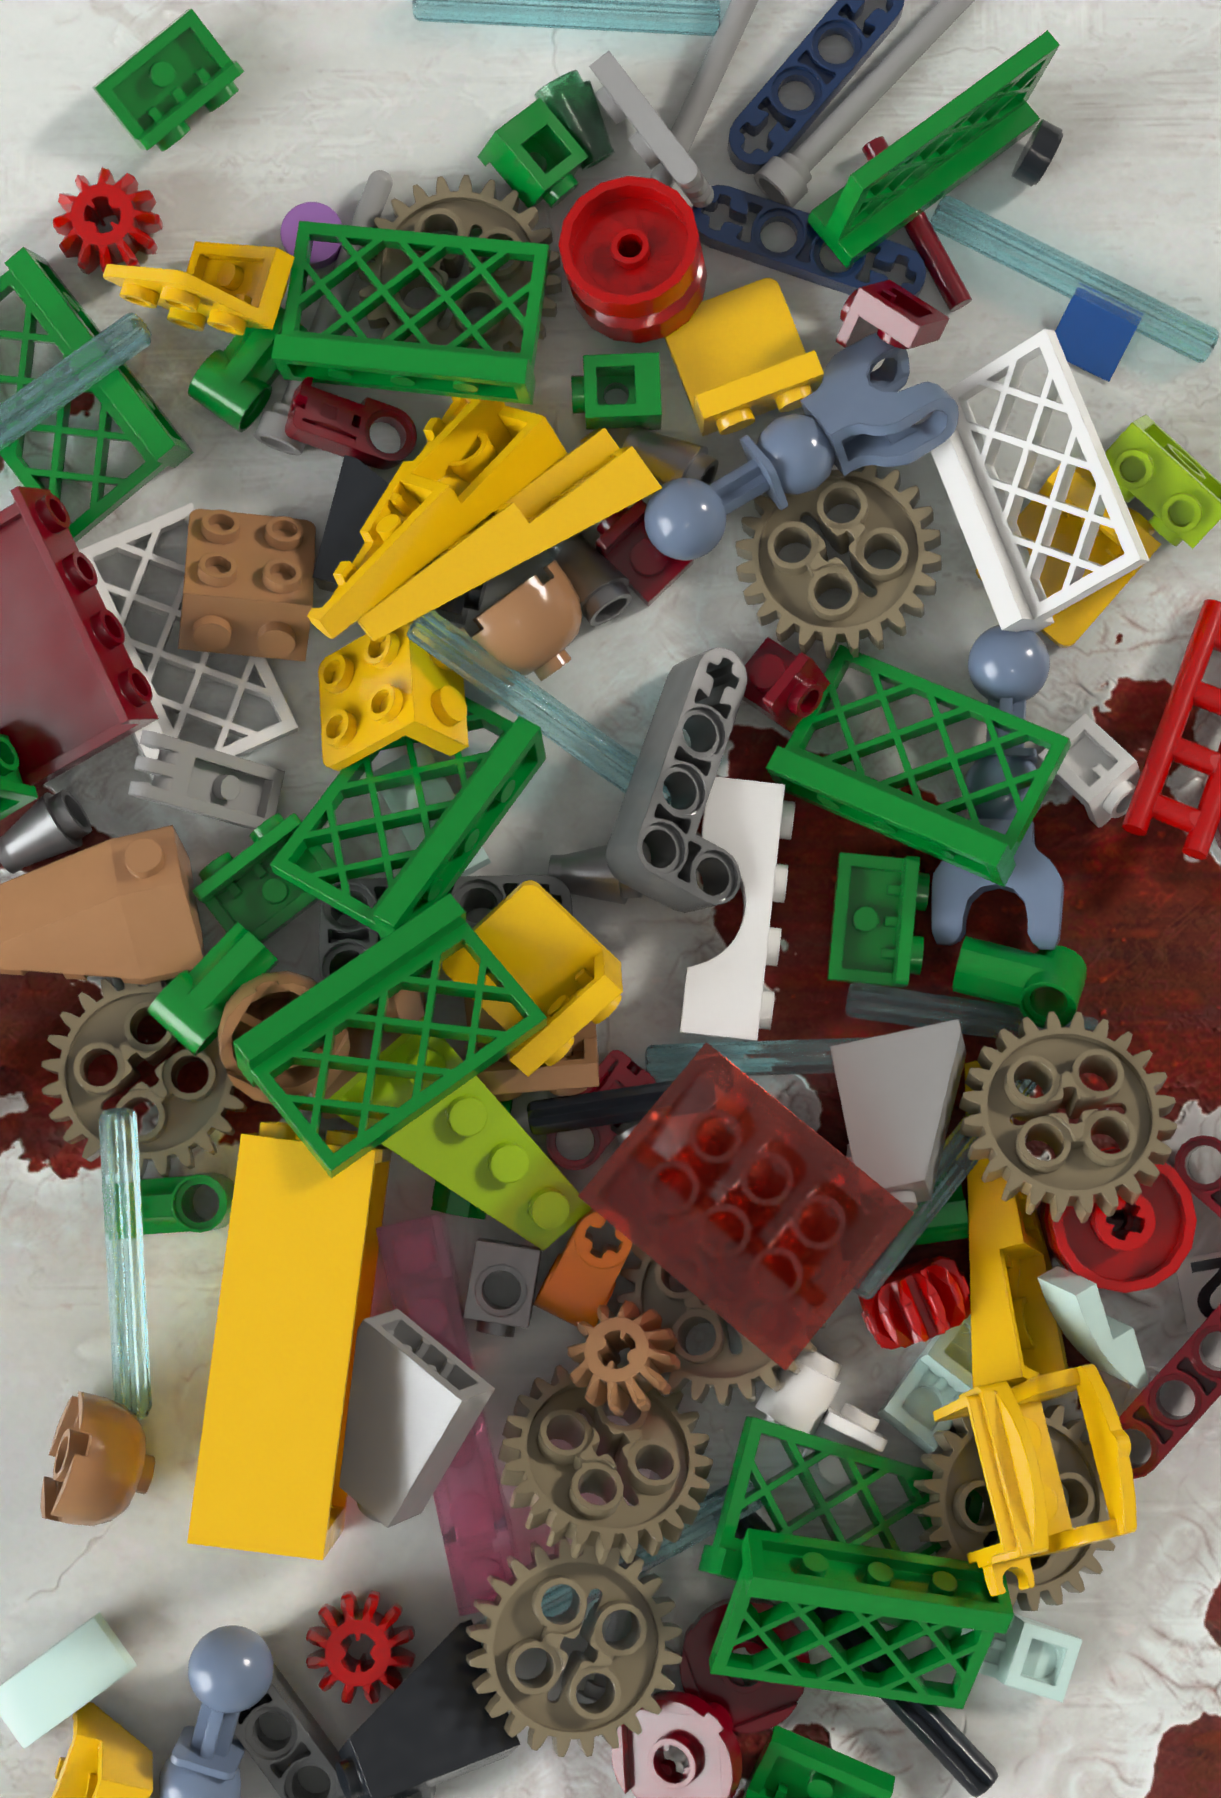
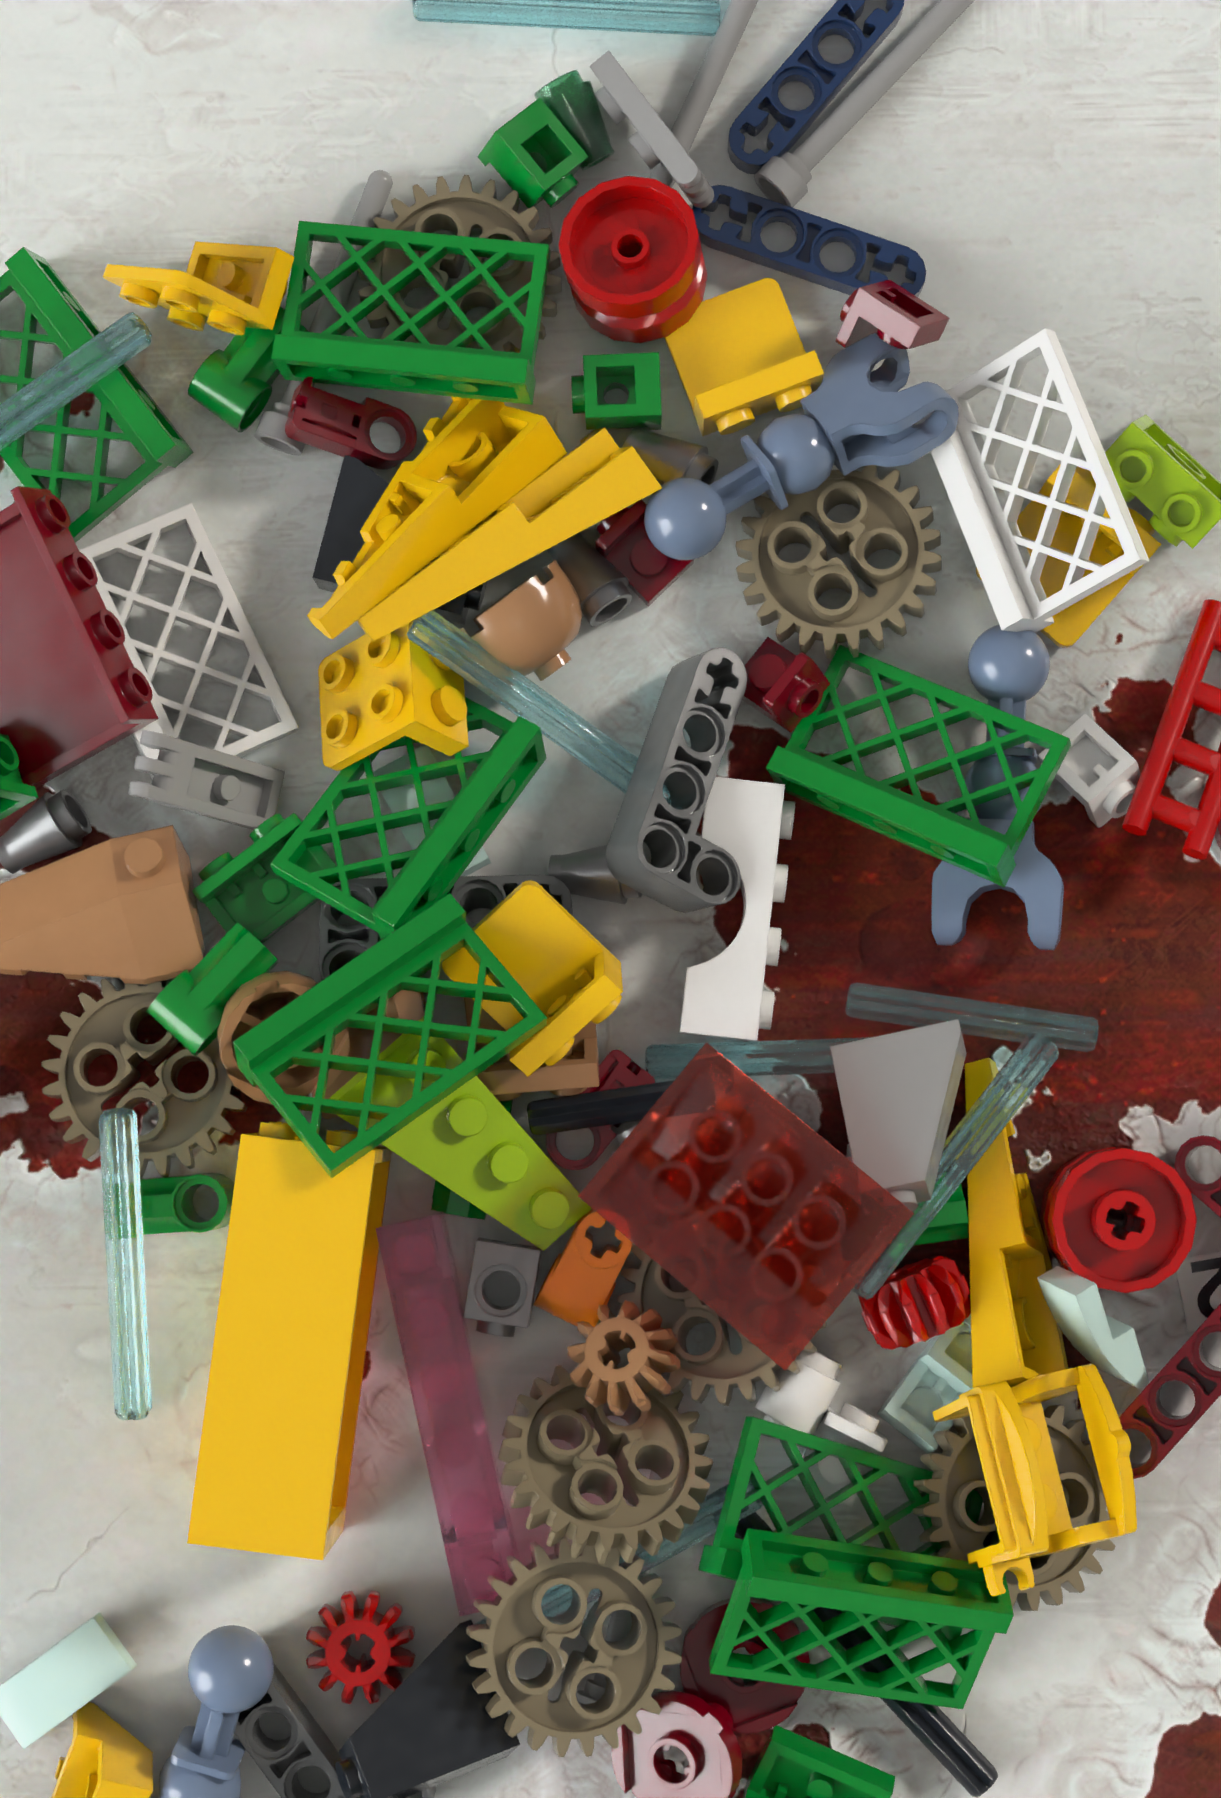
medium nougat cylinder [40,1391,155,1526] -> none
red gear [53,167,163,275] -> none
green bracket [92,9,244,152] -> none
medium nougat bracket [178,509,316,662] -> none
medium lavender tile [280,202,342,269] -> none
light grey slope [339,1309,495,1528] -> none
green fence [807,30,1060,269] -> none
green bracket [827,852,930,988] -> none
dark red bar [862,136,972,312] -> none
clear light blue axle [931,196,1219,363] -> none
light aqua slope [931,1613,1082,1702] -> none
green piece [952,936,1087,1028] -> none
dark tan gear [959,1011,1177,1223] -> none
black tile [1012,119,1063,187] -> none
blue sticker [1055,285,1142,382] -> none

